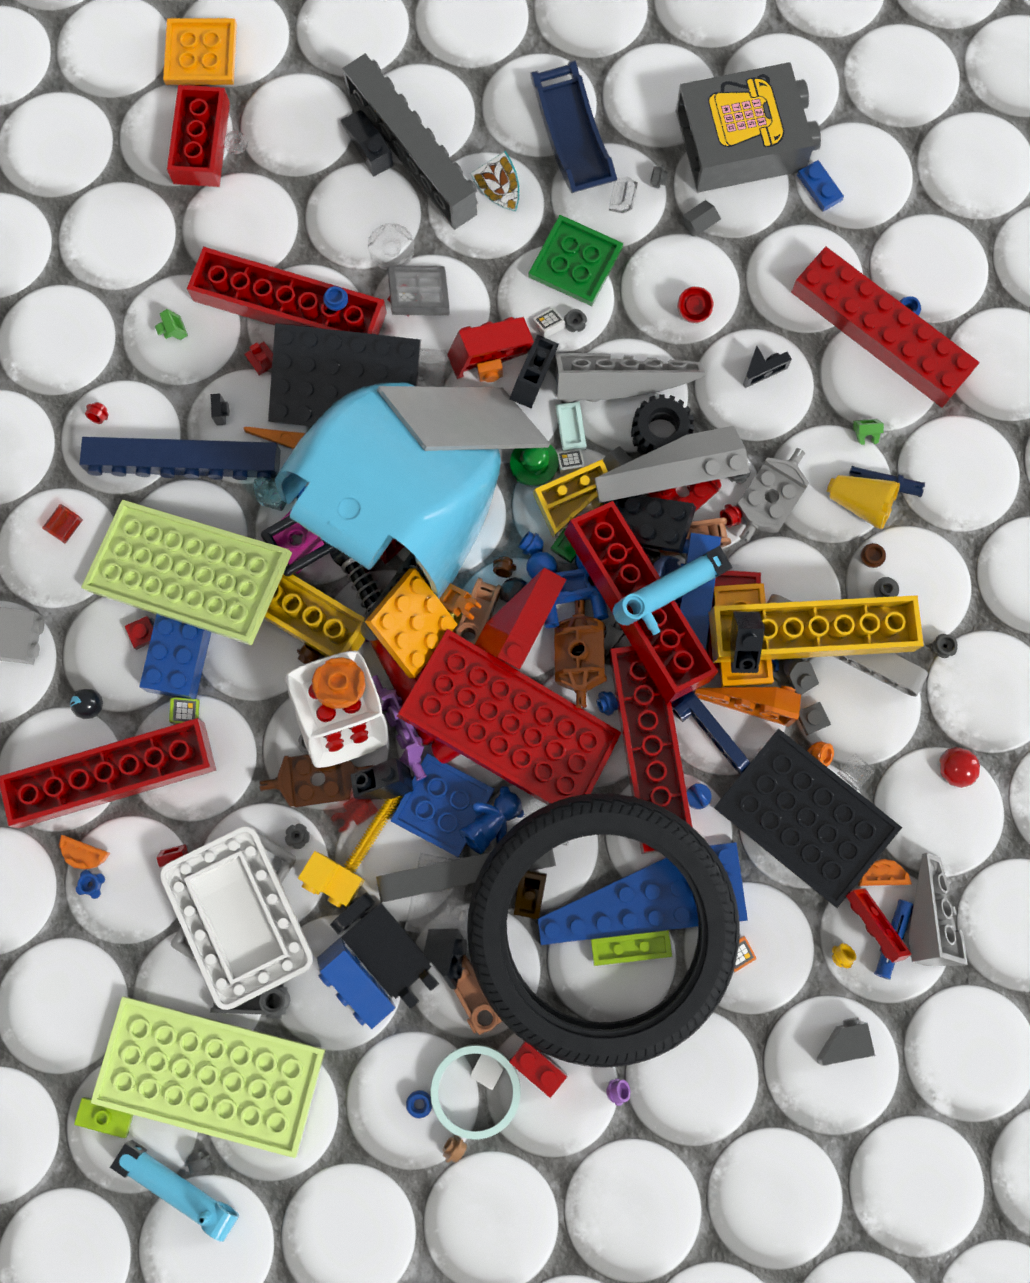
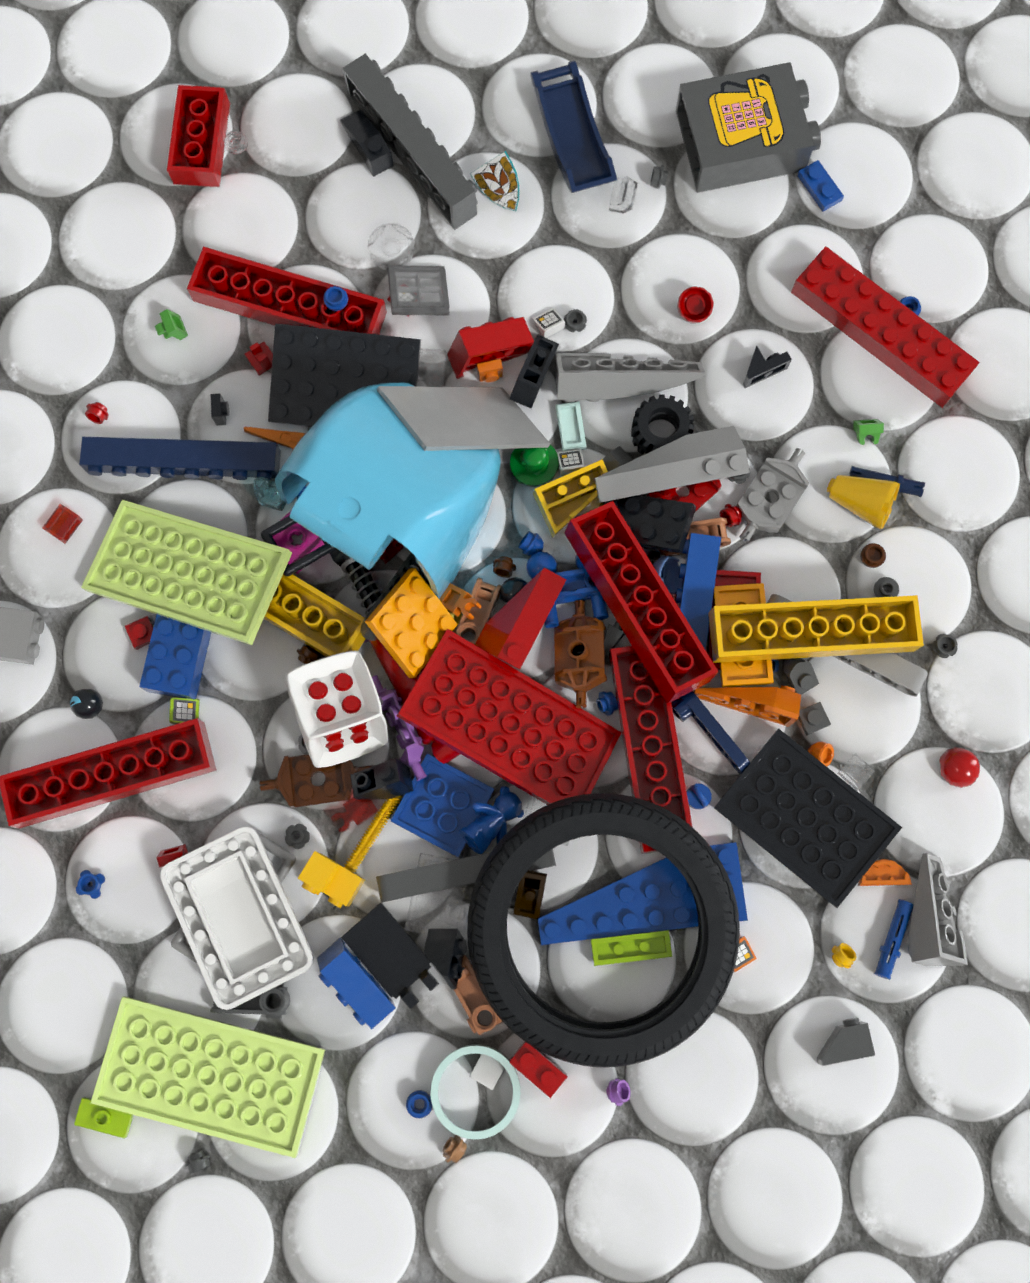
orange plate [59,835,110,870] -> none
medium azure piece [110,1140,239,1242] -> none
light orange plate [163,18,237,85] -> none
orange tile [312,657,366,709] -> none
black beam [330,892,376,935] -> none
green plate [528,215,623,306] -> none
green plate [550,528,576,563] -> none
medium azure piece [613,546,733,635] -> none
dark grey piece [682,200,721,236] -> none
black slope [730,611,765,673] -> none
red plate [846,888,912,963] -> none

